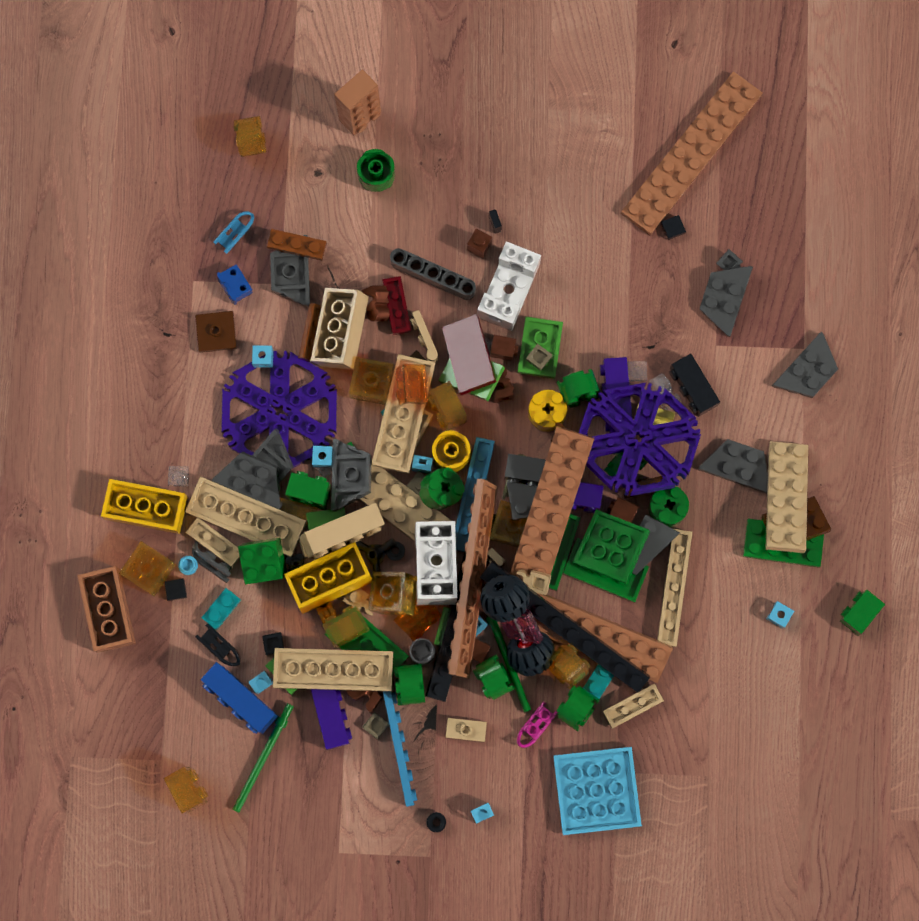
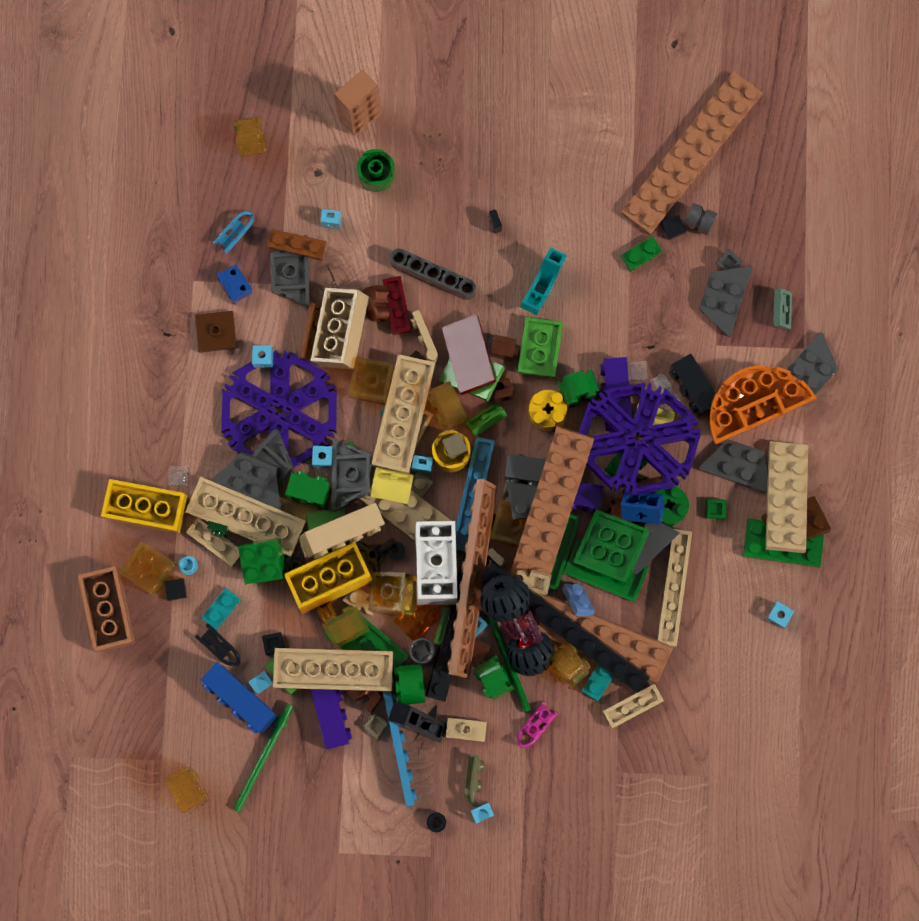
dark grey piece [192,541,231,583] -> none
clear orange bracket [395,364,428,406] -> none
green brick [419,467,465,510] -> none
copper brick [467,229,493,259] -> none
white plate [477,241,541,331] -> none
dark tan plate [526,344,553,371] -> none
medium azure plate [553,747,642,835] -> none
green brick [557,685,600,732] -> none
green brick [840,590,885,636] -> none
none -> dark green plate [207,521,230,538]
none -> medium azure piece [320,209,342,229]
none -> light yellow panel [370,467,414,504]
none -> black slope [387,702,447,743]
none -> dark tan tile [442,433,468,459]
none -> olive piece [464,754,484,807]
none -> bright green plate [465,402,507,436]
none -> teal arch [520,247,568,315]
none -> medium blue plate [562,584,595,616]
none -> green plate [621,236,663,272]
none -> blue brick [621,491,665,525]
none -> flat silver wheel [683,203,718,235]
none -> green tile [706,499,726,520]
none -> orange brick [709,365,817,444]
none -> sand green plate [773,288,792,330]

